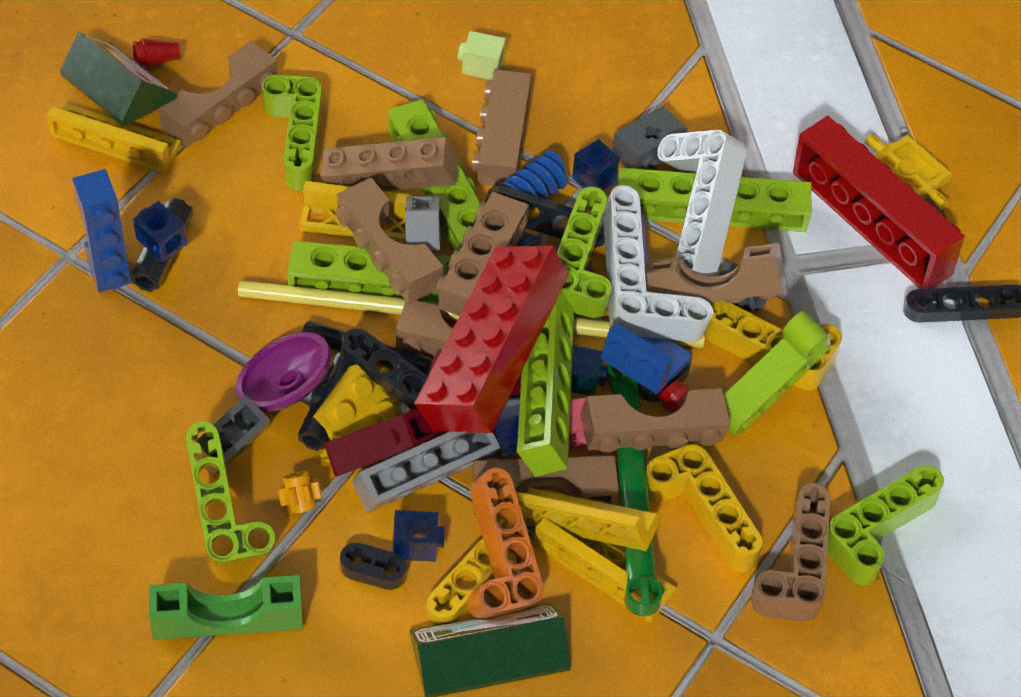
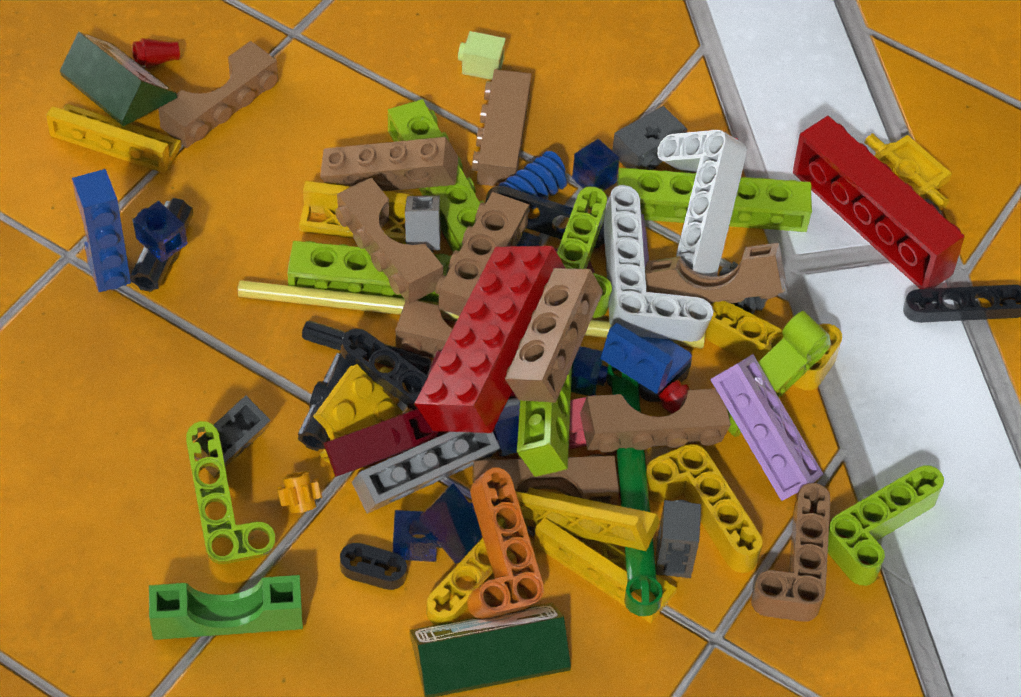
magenta dish [236,332,331,412] -> none
lime beam [262,75,322,191] -> none
none -> clear blue piece [418,483,483,564]
none -> medium nougat brick [505,268,603,403]
none -> dark grey brick [655,500,701,578]
none -> lavender fence [710,354,824,501]

